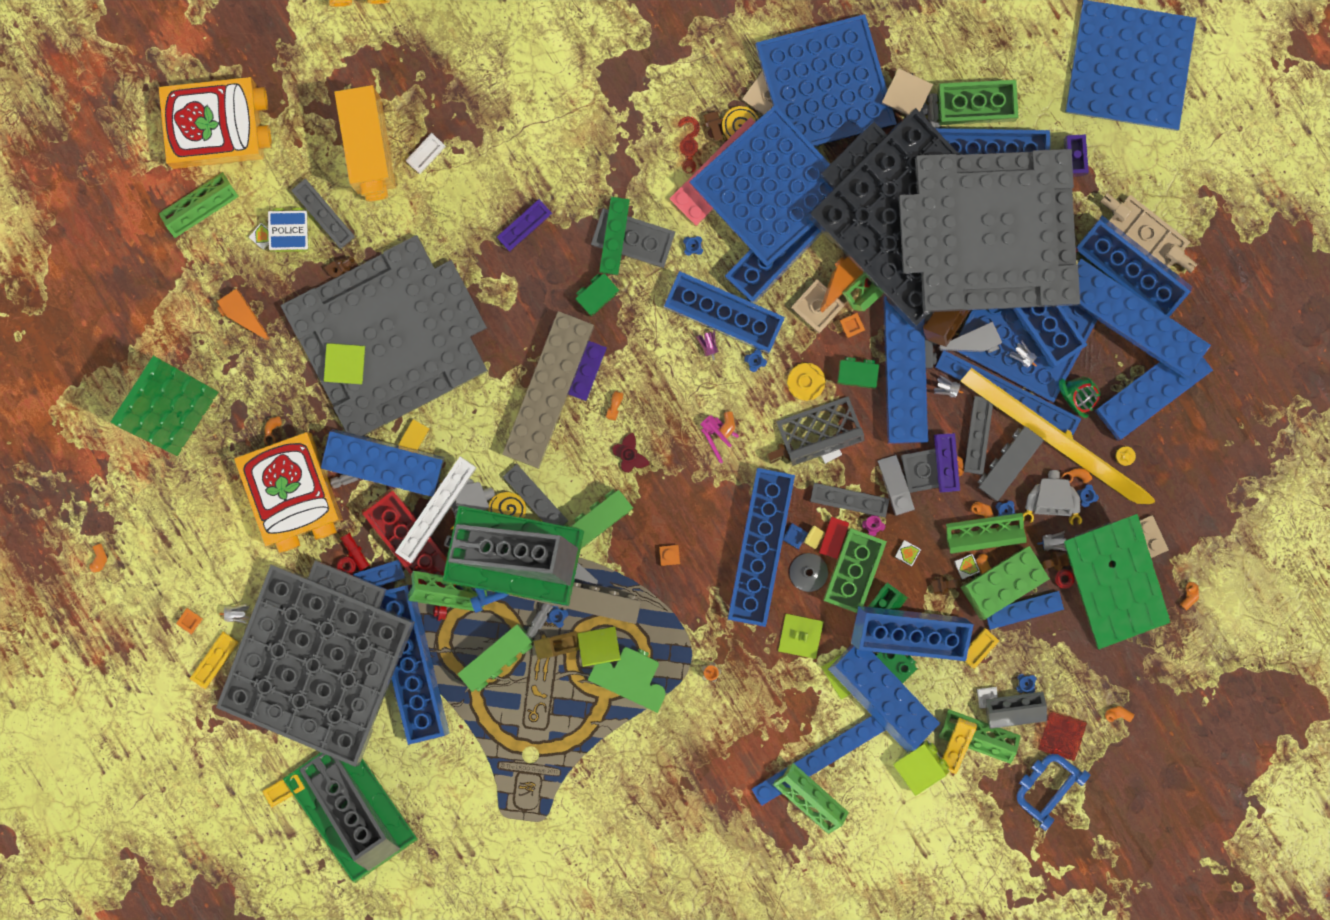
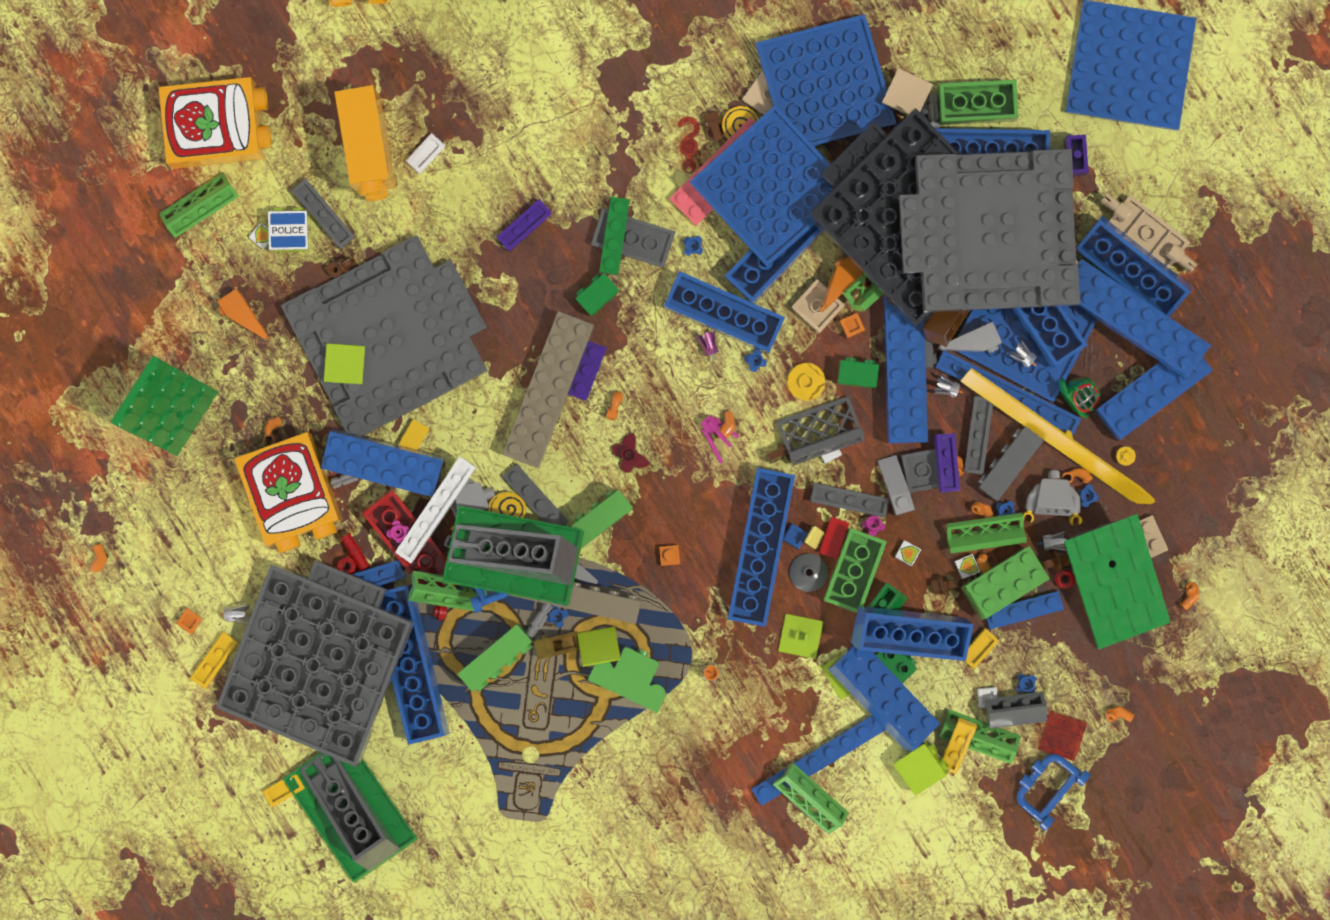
none -> dark pink plate [387,520,410,543]

